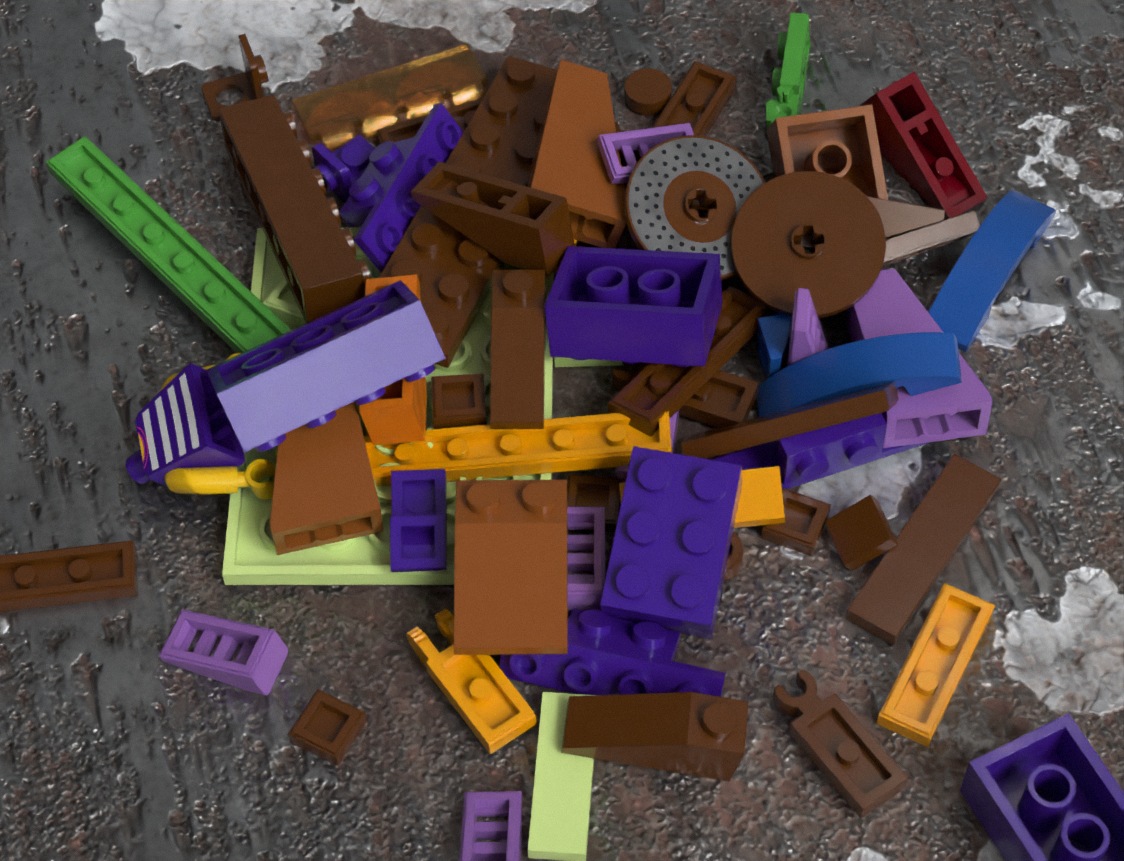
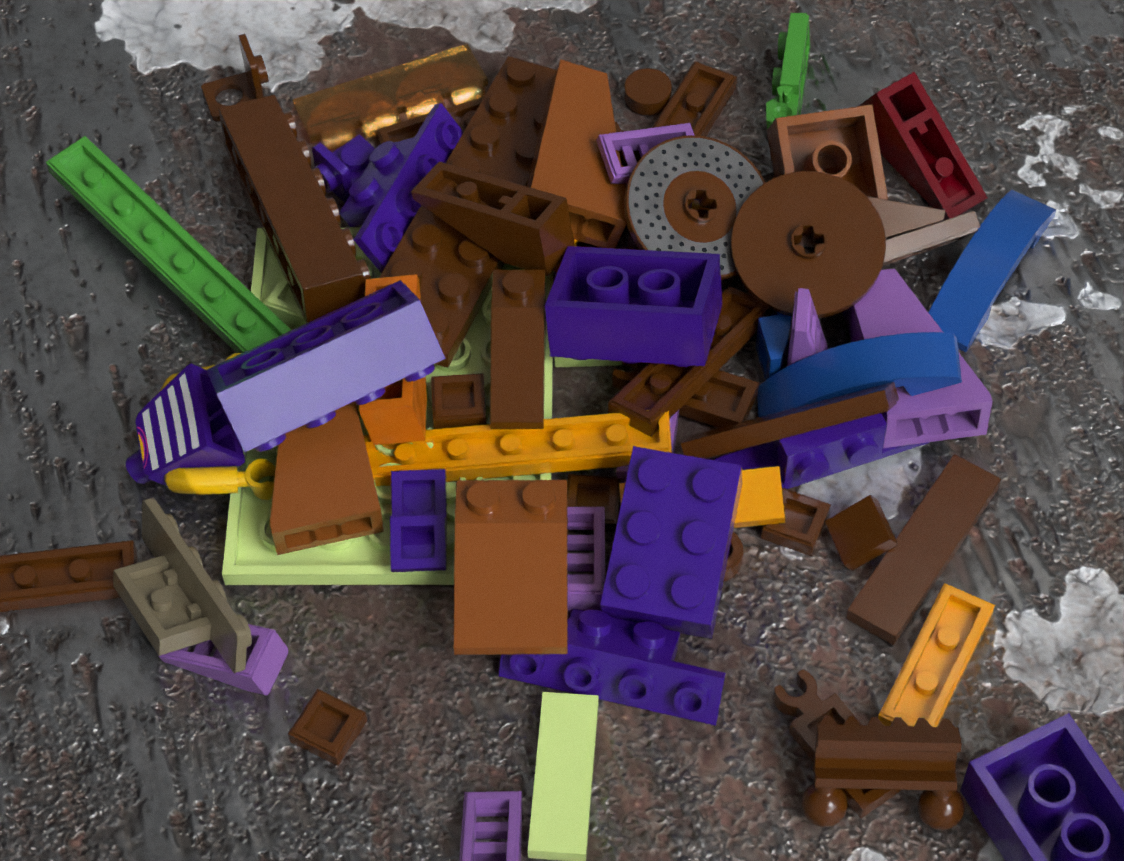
light orange hinge [406,609,537,754] -> none
reddish brown slope [561,692,748,782] -> none
none -> dark tan bracket [113,497,252,673]
none -> reddish brown gear [801,716,965,830]

